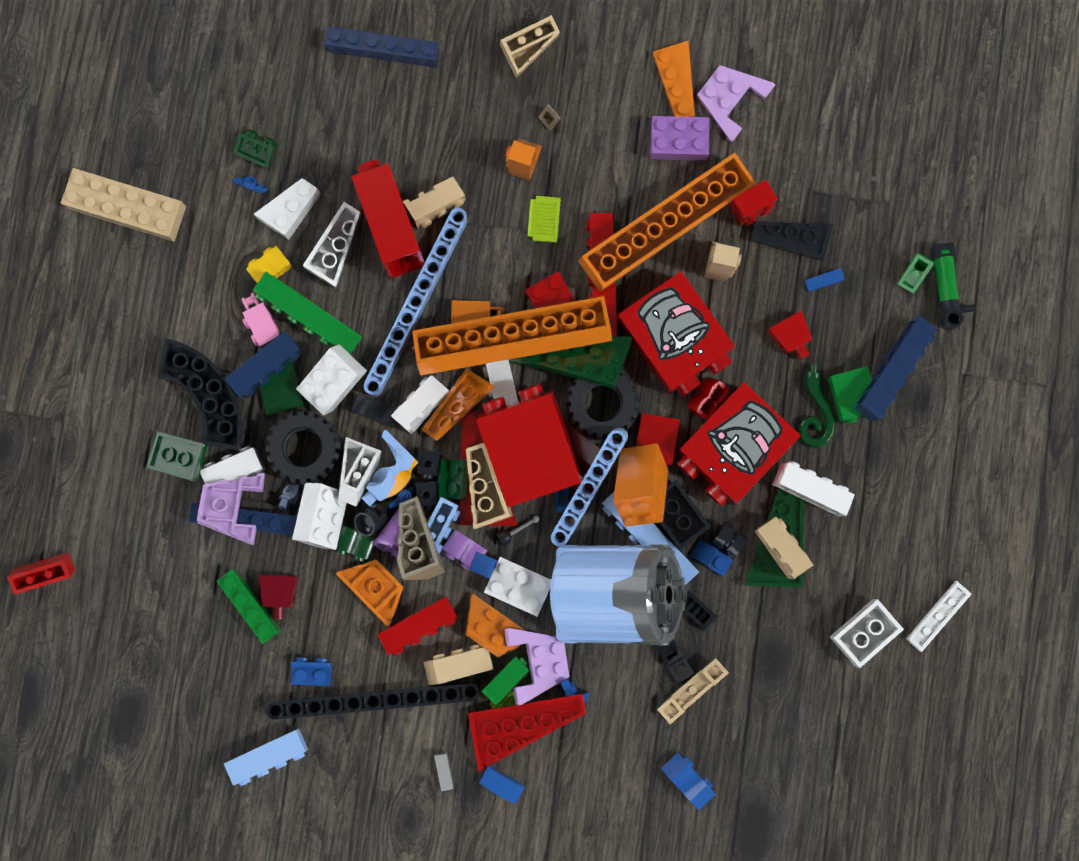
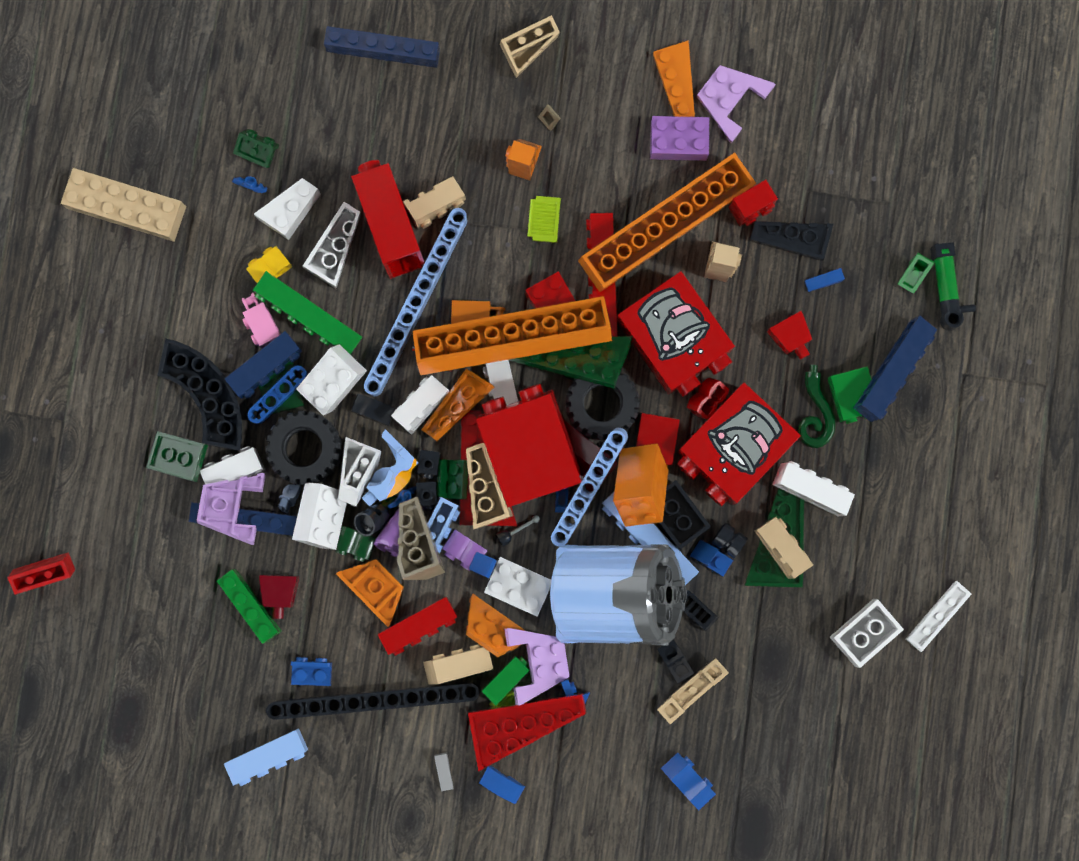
none -> blue beam [248,366,308,424]

